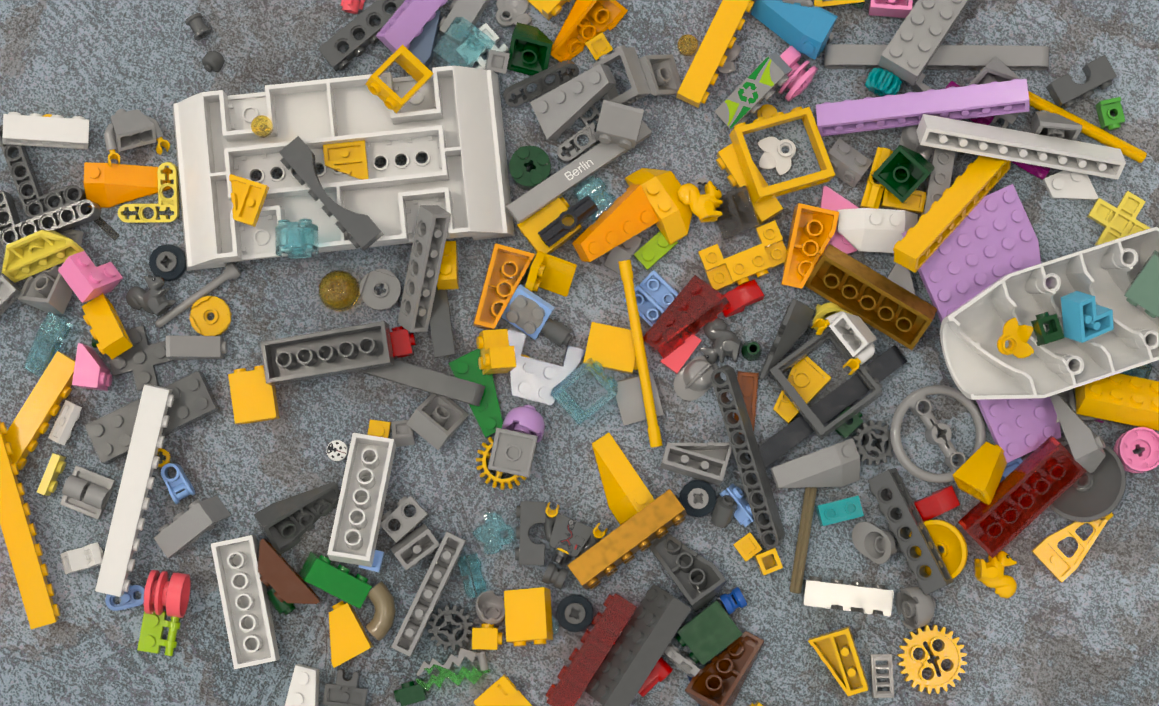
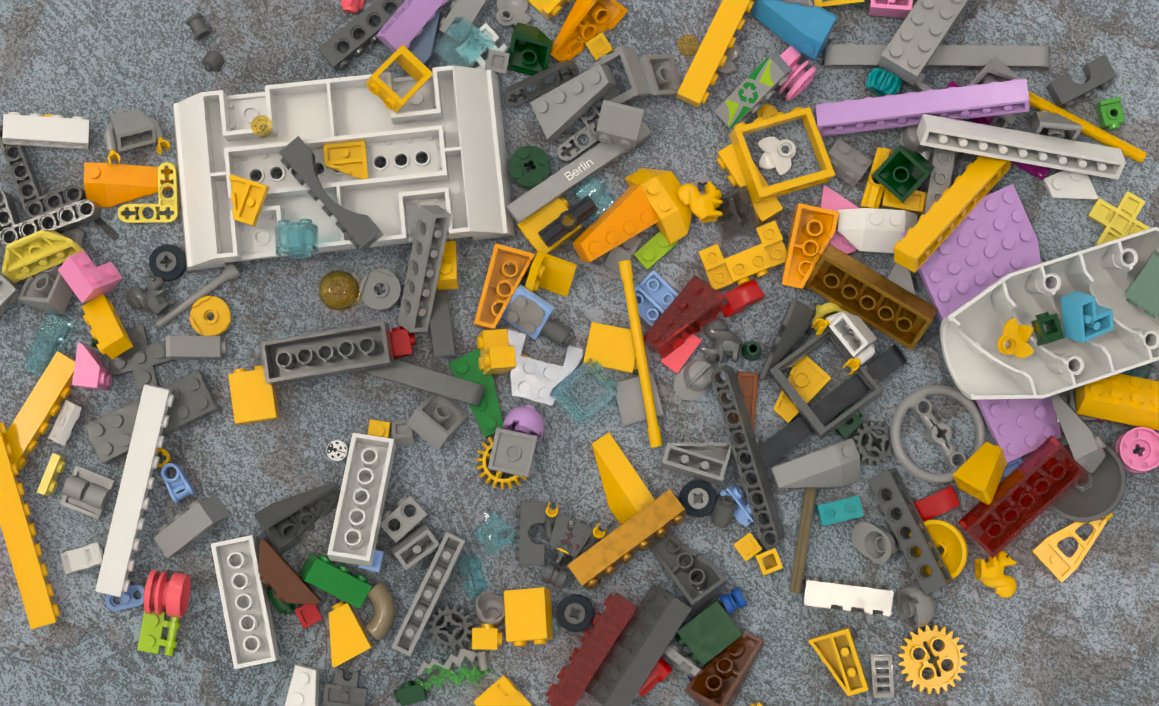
none -> red plate [294,604,324,629]

